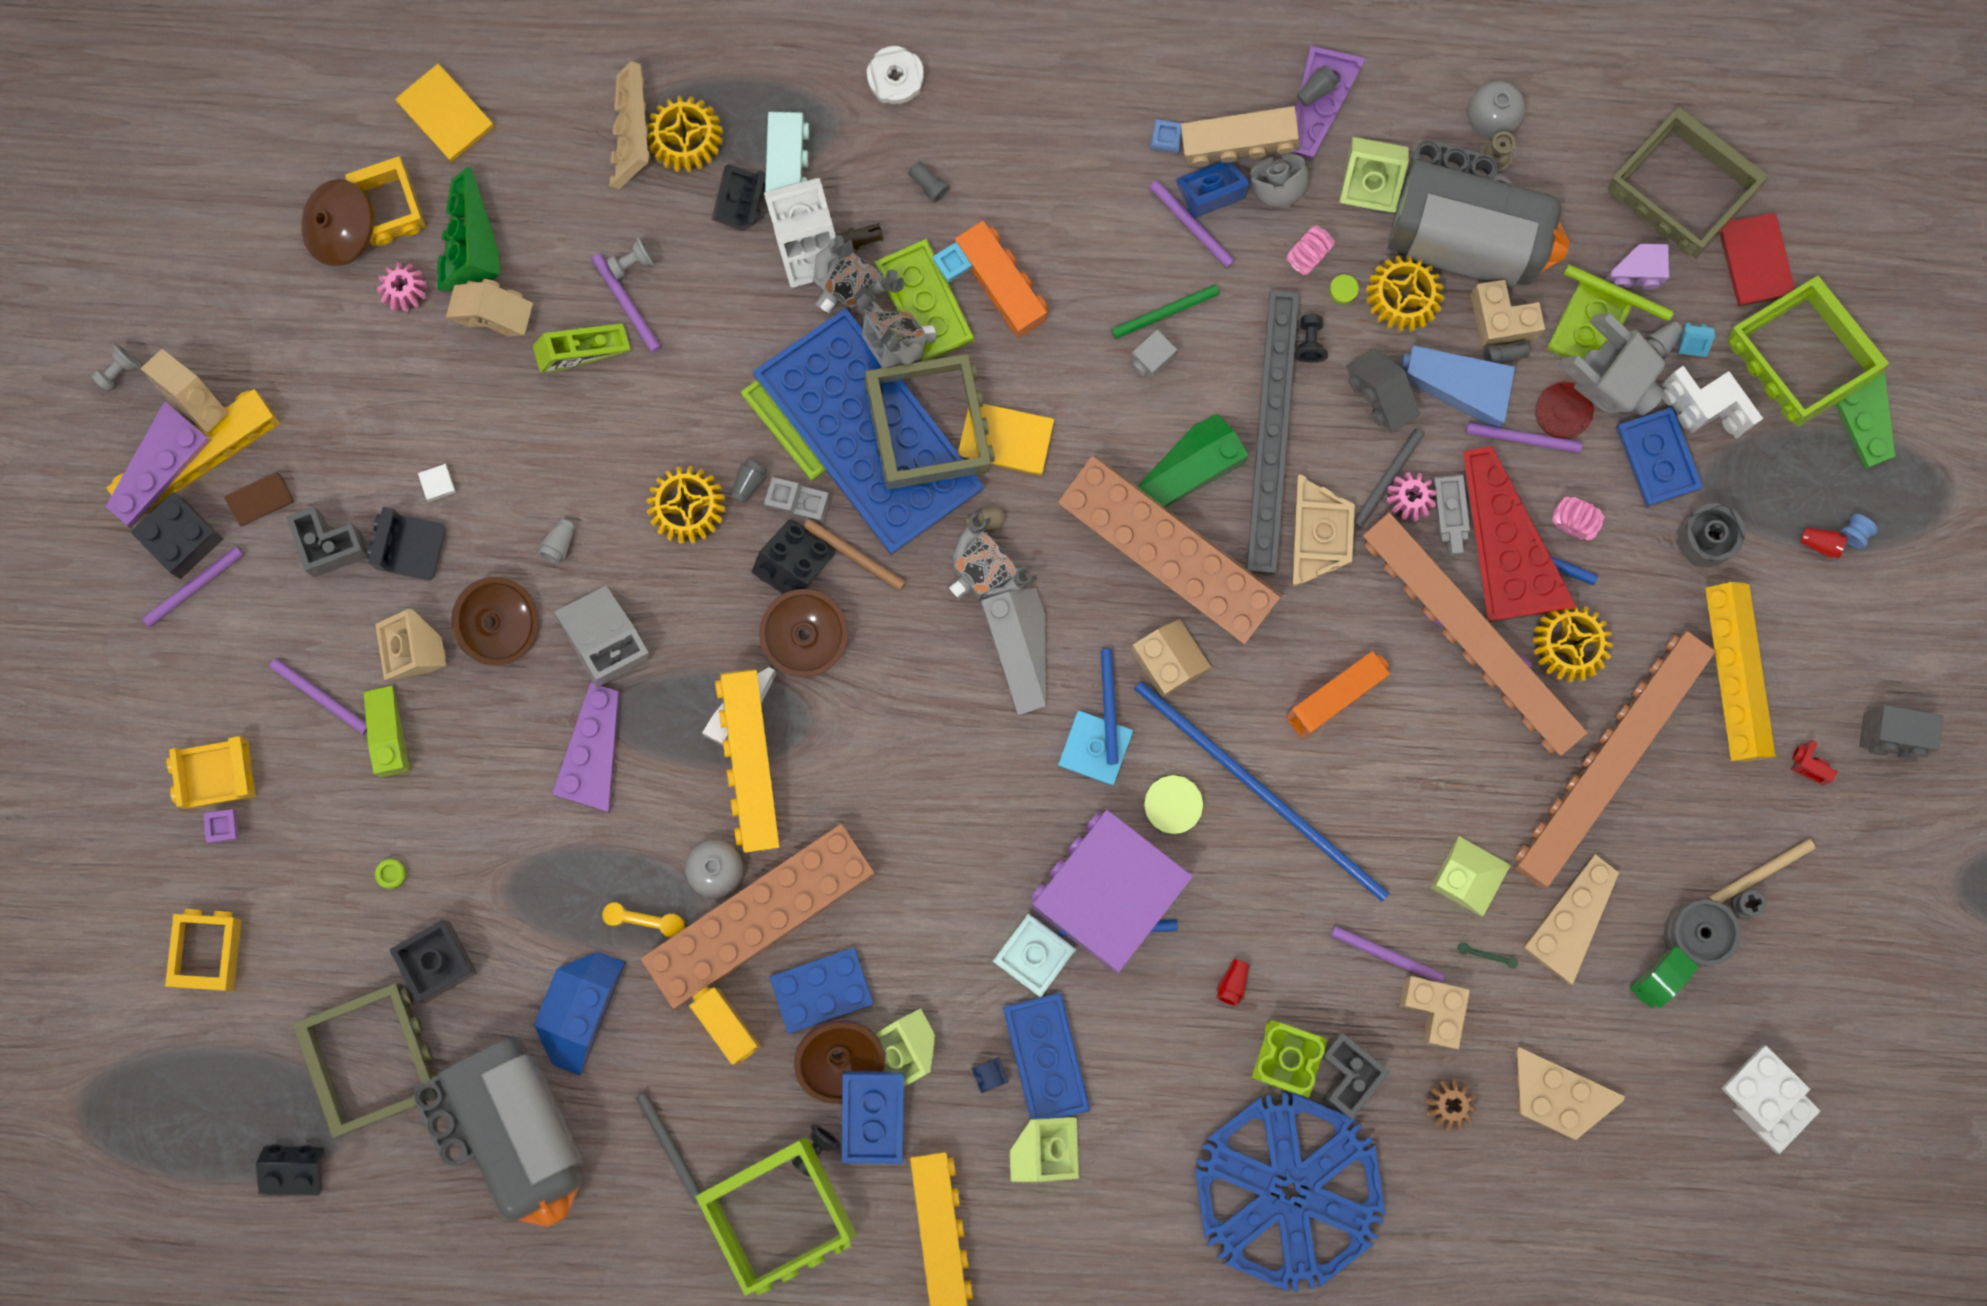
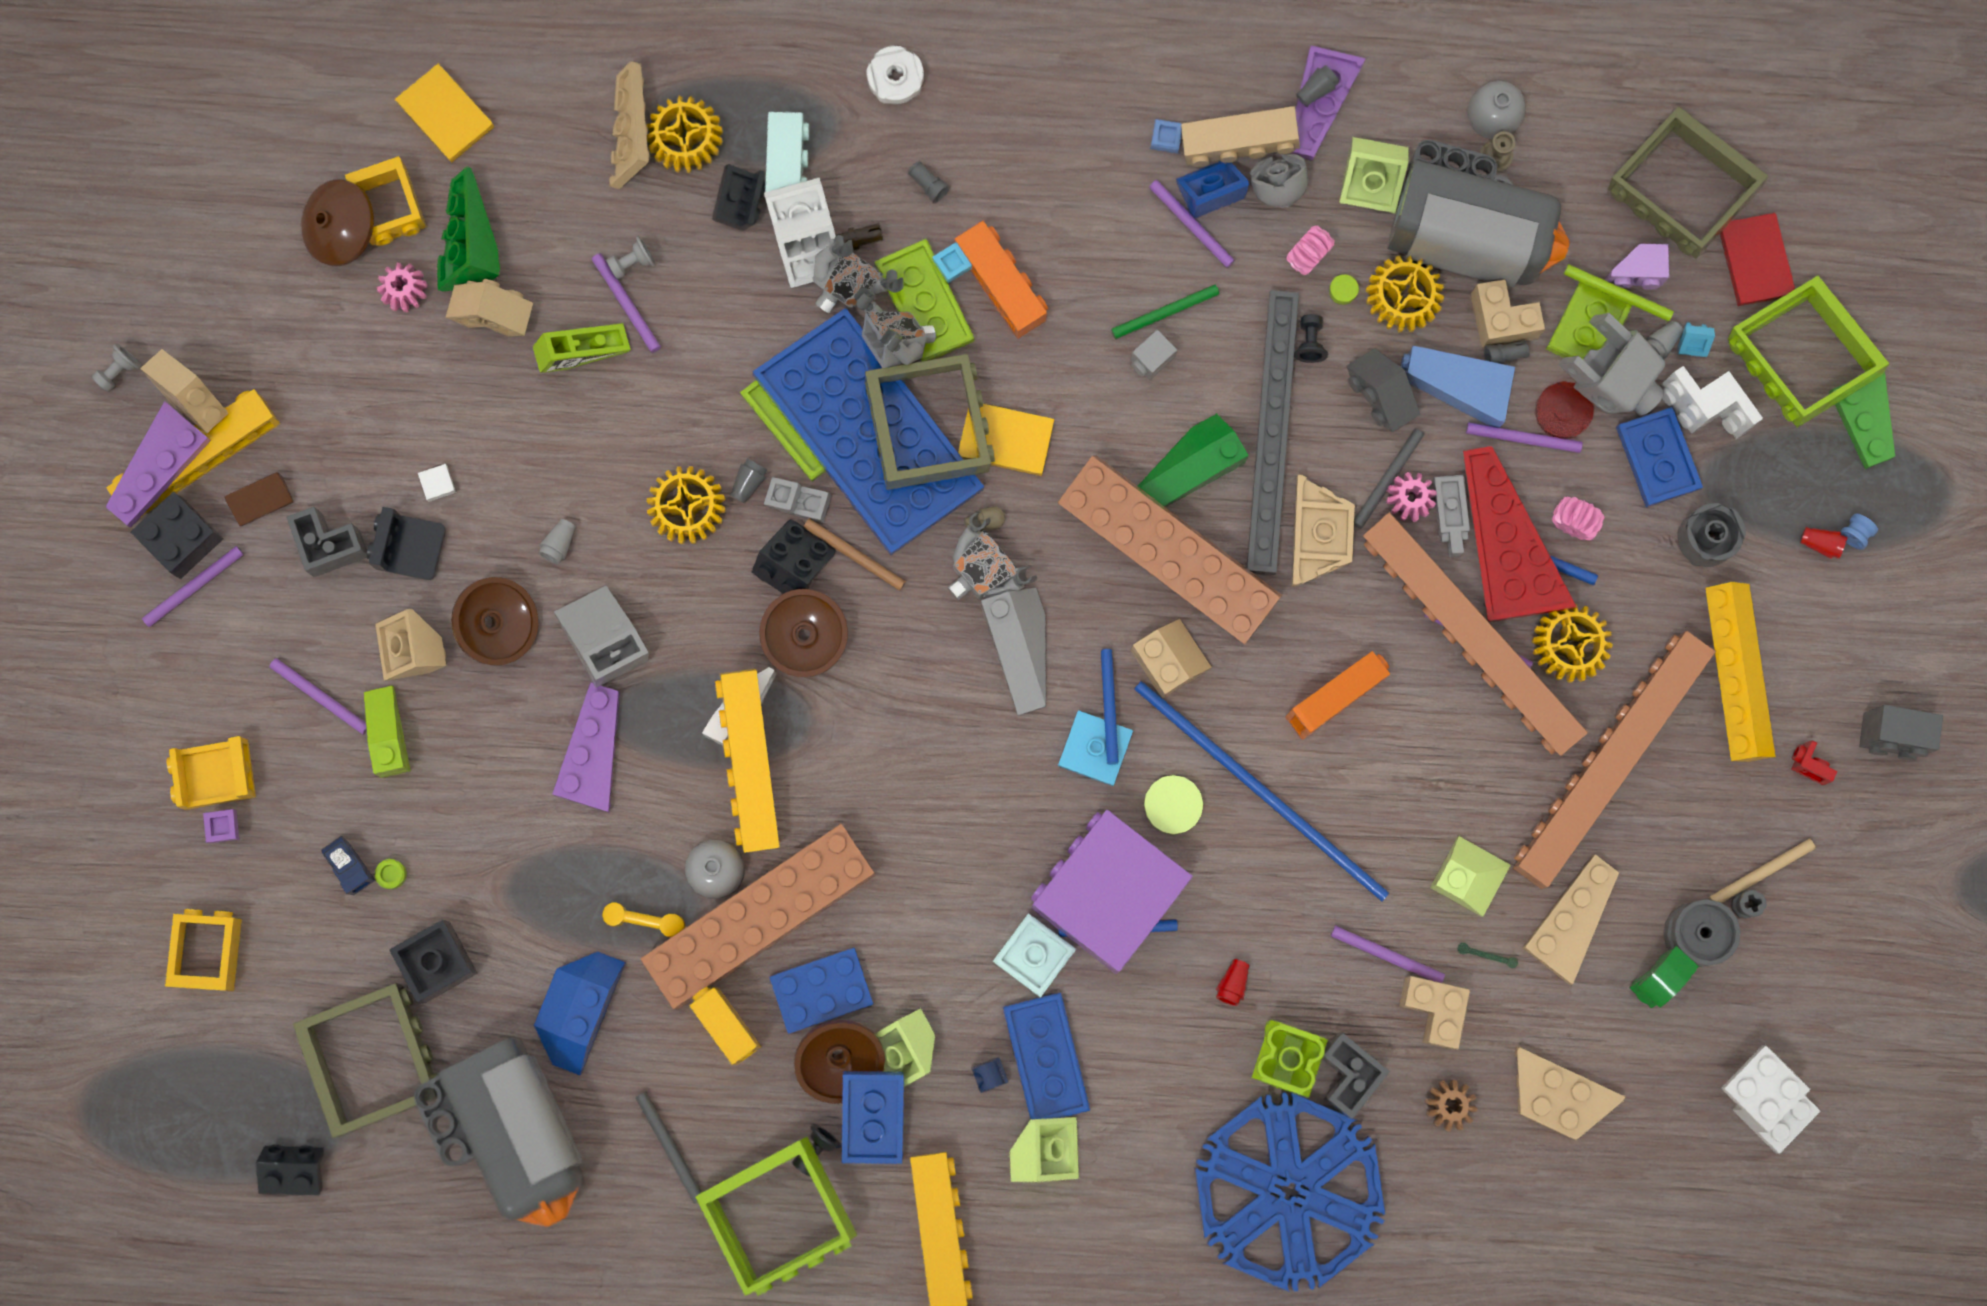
none -> dark blue leg [321,836,376,896]

